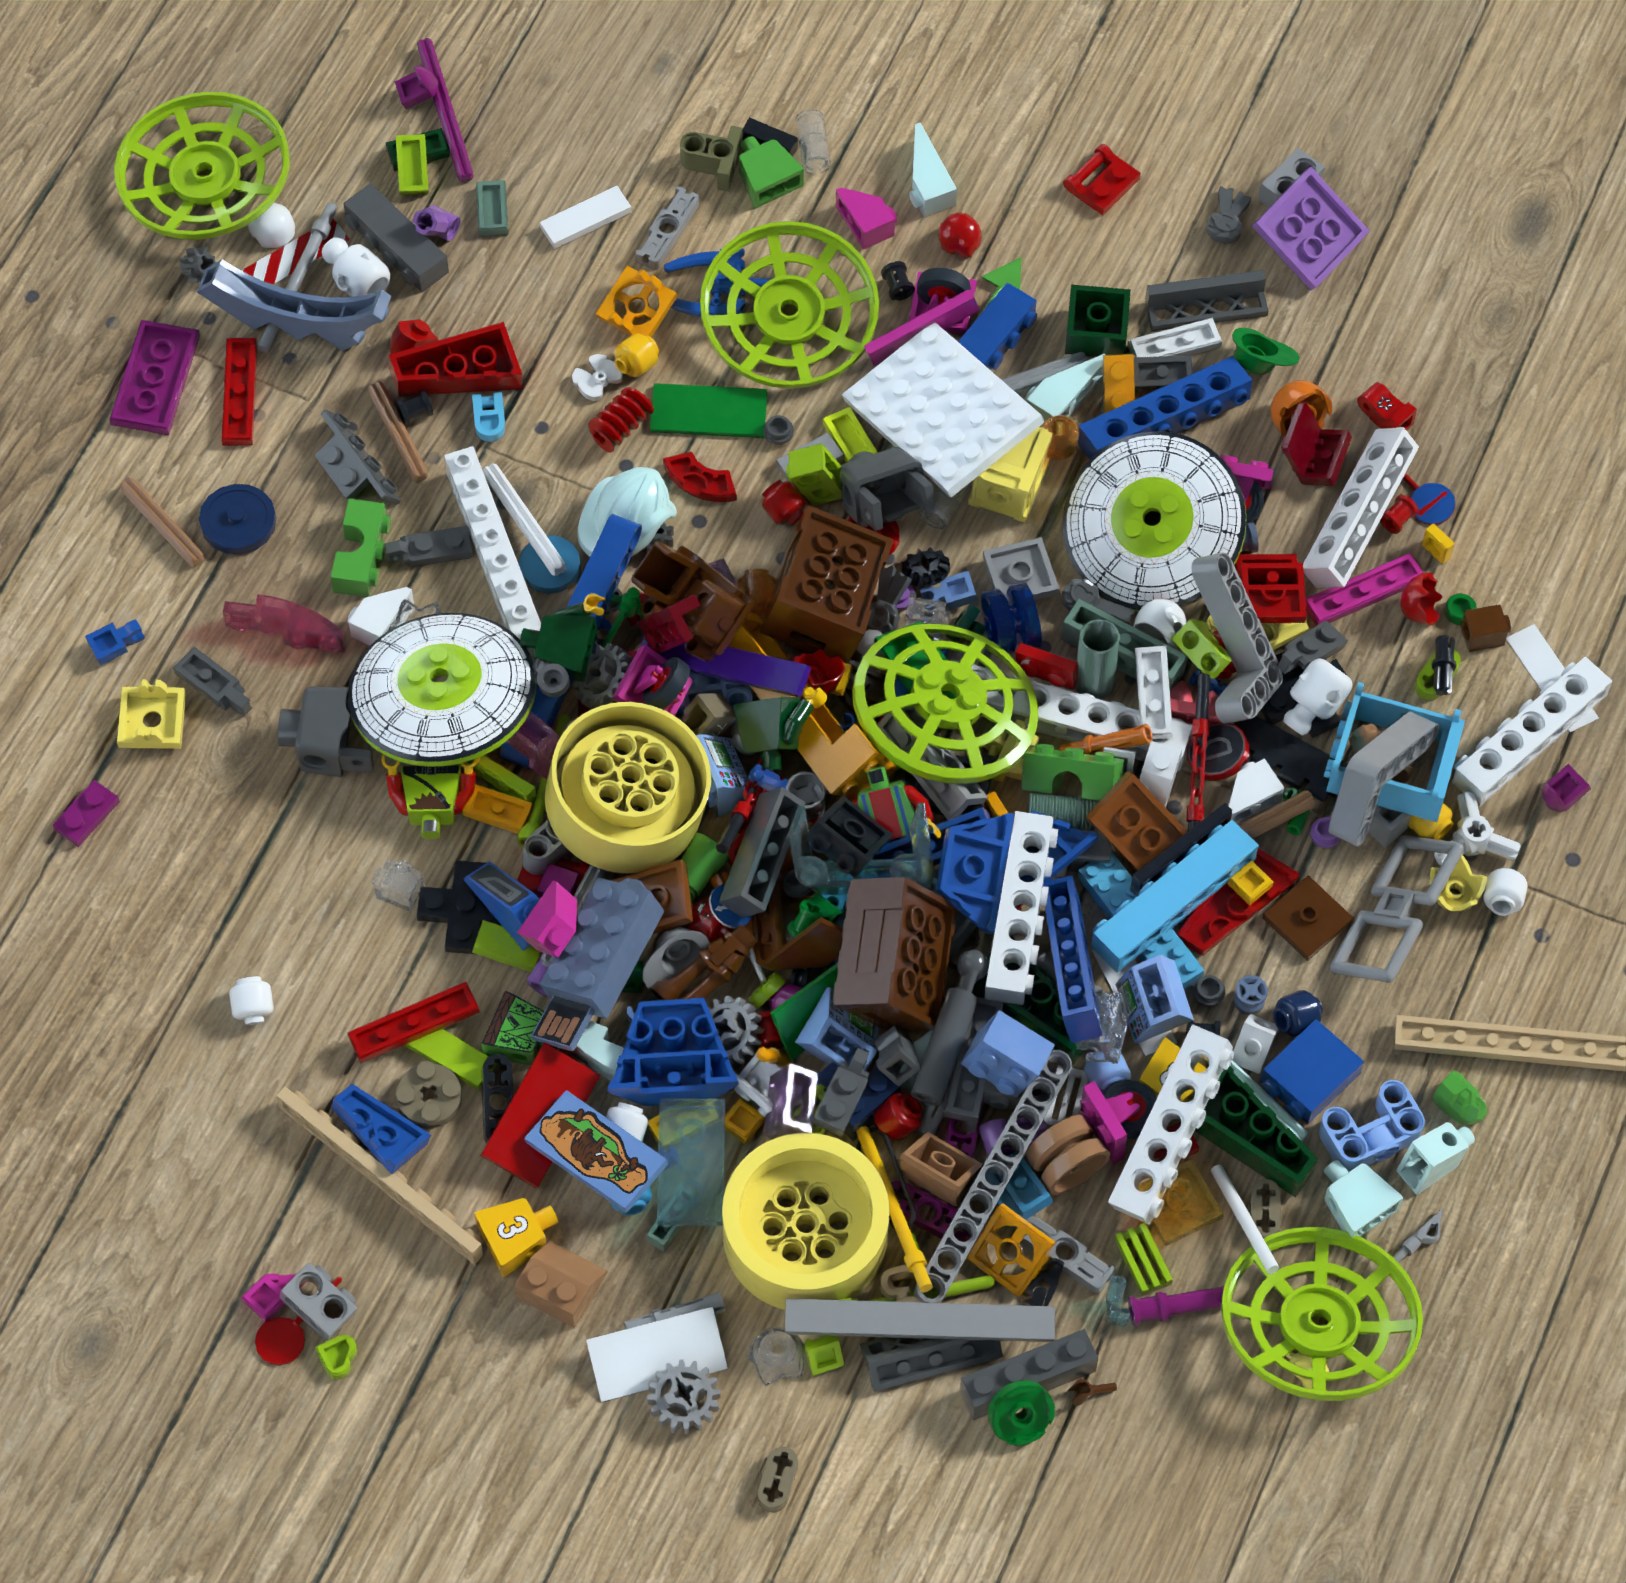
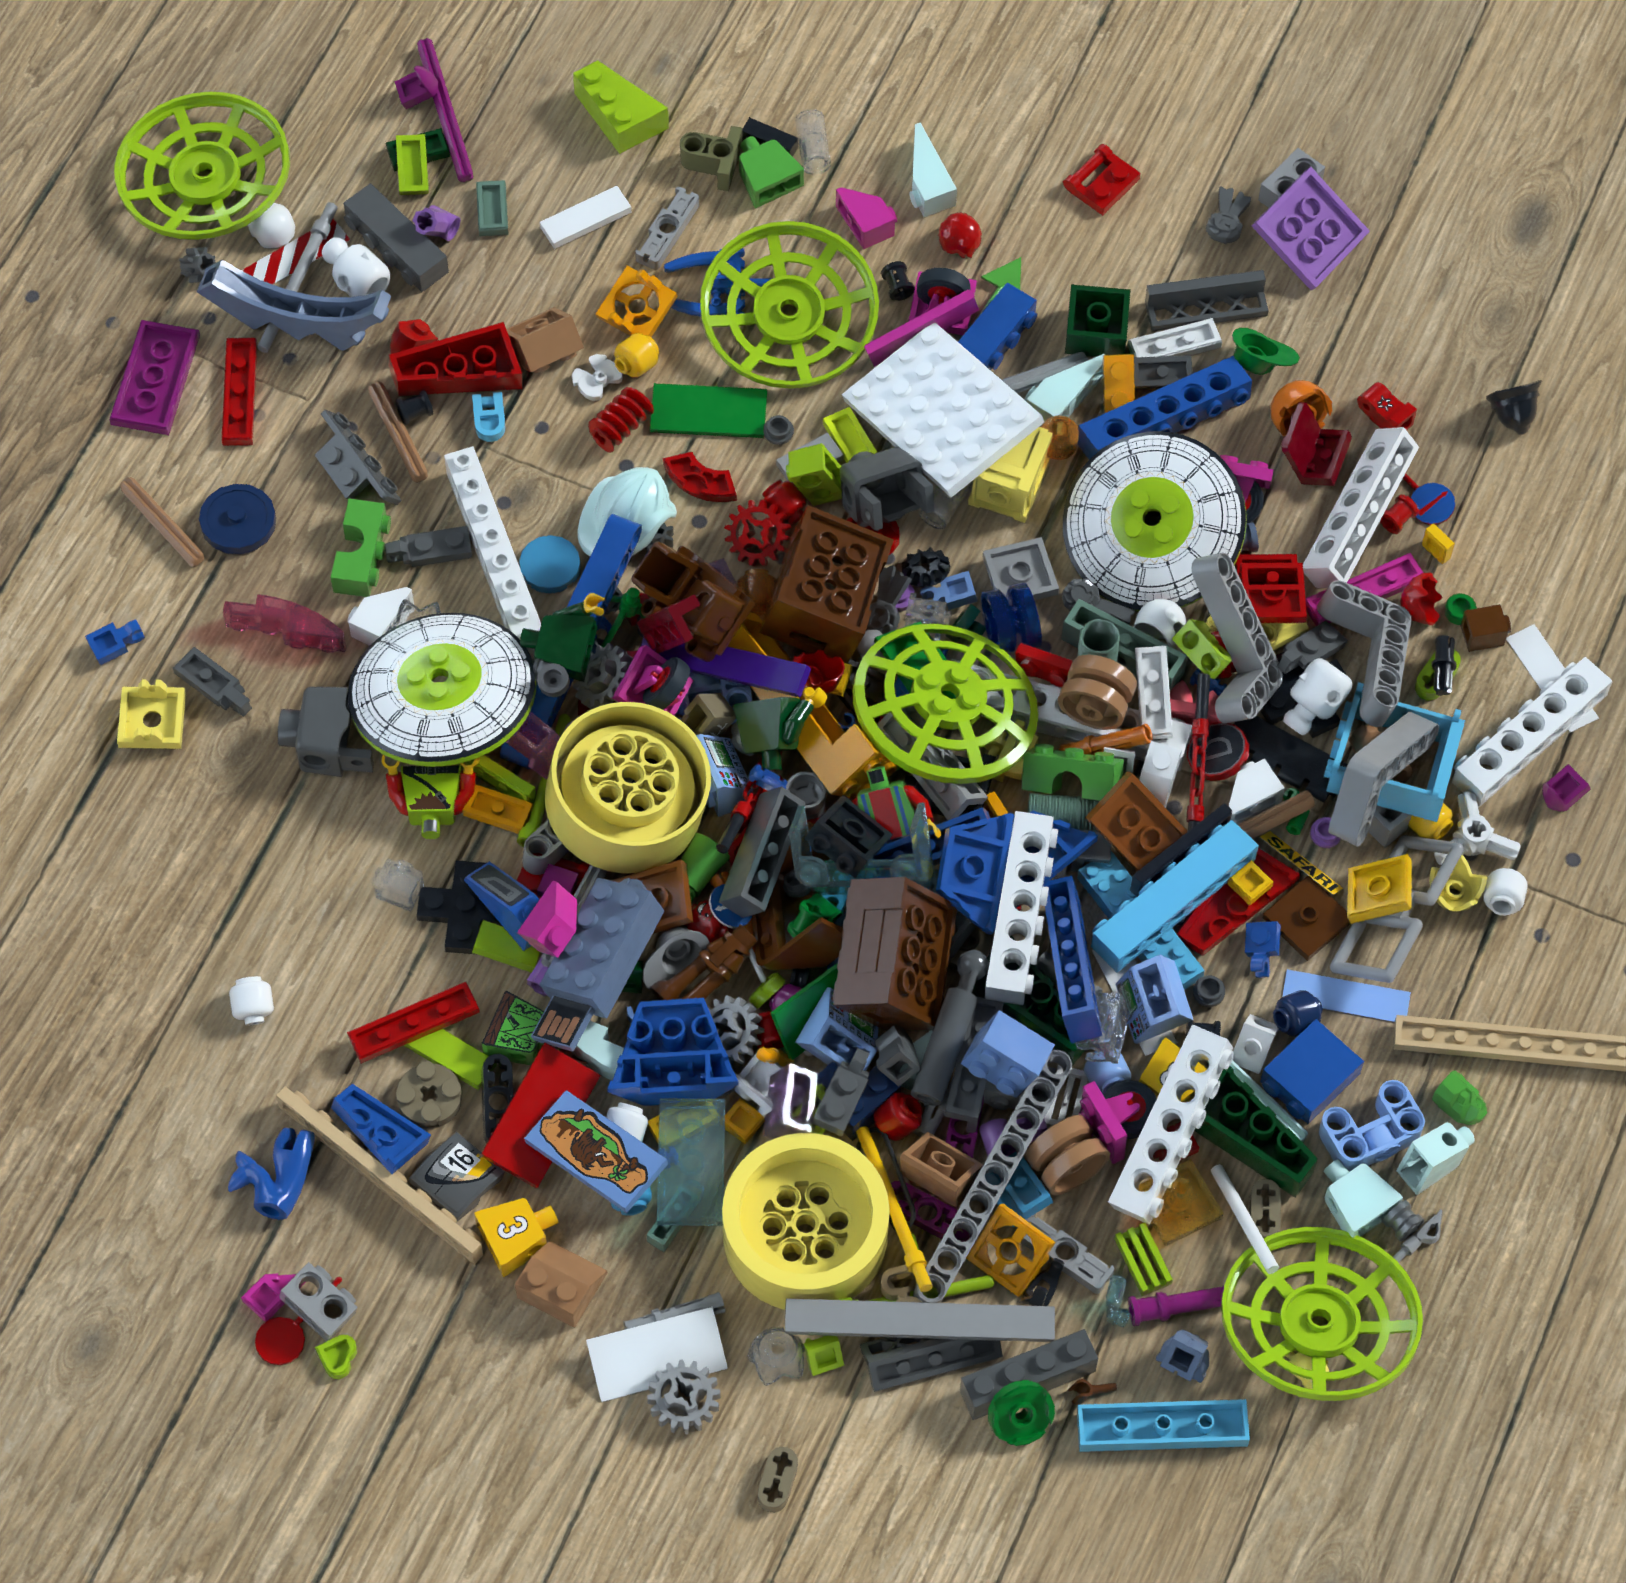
magenta plate [53,780,120,847] -> none
white axle [483,463,566,576] -> none
sand blue wheel [1233,975,1268,1015] -> none
none -> blue piece [228,1127,315,1220]
none -> dark grey slope [408,1132,505,1221]
none -> medium nougat slope [506,307,584,373]
none -> lime wedge [573,60,669,154]
none -> red gear [724,500,791,566]
none -> medium nougat wheel [1058,654,1137,730]
none -> medium azure piece [1077,1399,1250,1452]
none -> sand blue piece [1156,1330,1209,1383]
none -> blue plate [1245,921,1281,978]
none -> sticker [1260,831,1343,895]
none -> light blue sticker [1282,969,1411,1022]
none -> light grey beam [1317,580,1411,727]
none -> yellow tile [1347,854,1412,924]
none -> flat silver wheel [1382,1200,1424,1242]
none -> black piece [1486,380,1542,435]

